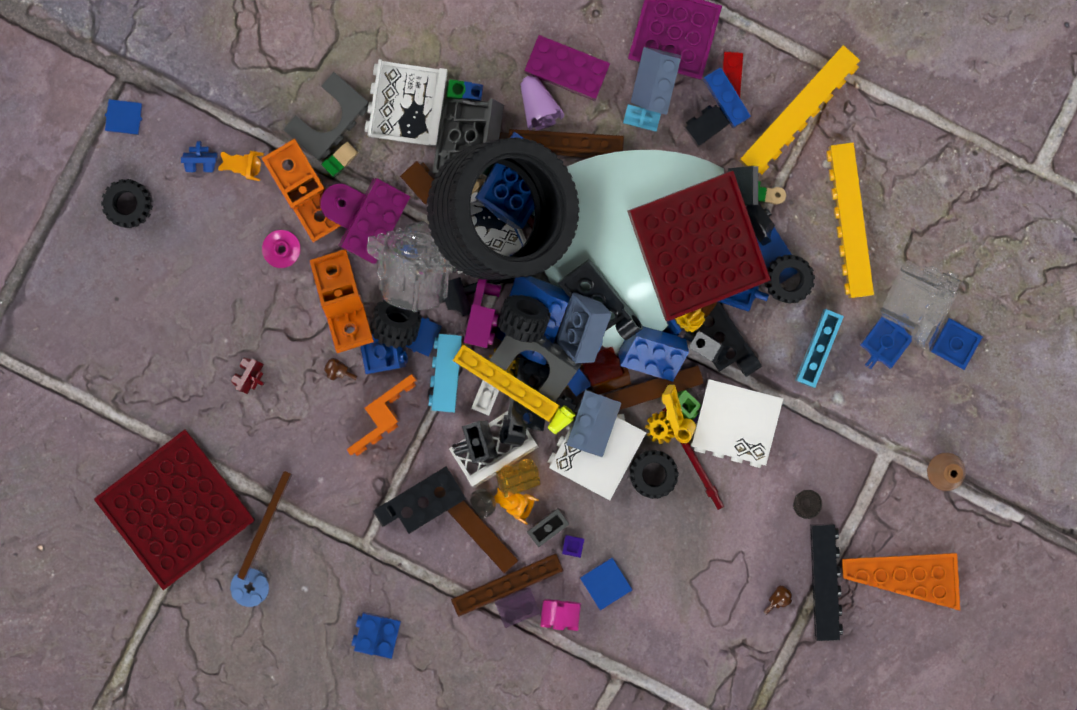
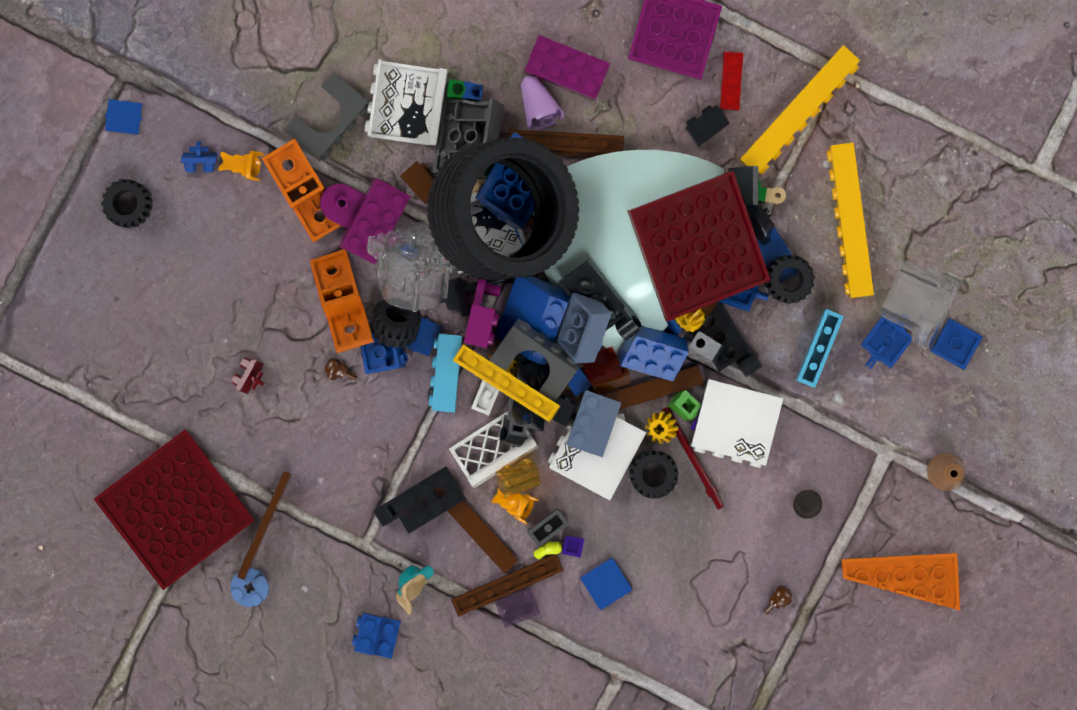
dark pink dish [262,230,301,268] -> none
leg [321,142,359,178] -> none
orange bracket [346,374,417,456] -> none
black brick [452,420,498,463] -> none
clear smoke hair [470,489,496,519] -> none
black tyre [497,295,551,343] -> none
dark pink brick [540,599,581,631] -> none
neon yellow cone [548,405,575,434] -> none
medium azure hips [623,104,661,132] -> none
sand blue slope [630,46,681,115] -> none
yellow plate [662,385,696,443] -> none
blue brick [703,67,751,128] -> none
black brick [810,524,843,641] -> none
none -> hair [396,565,434,615]
none -> neon yellow arm [534,541,562,560]

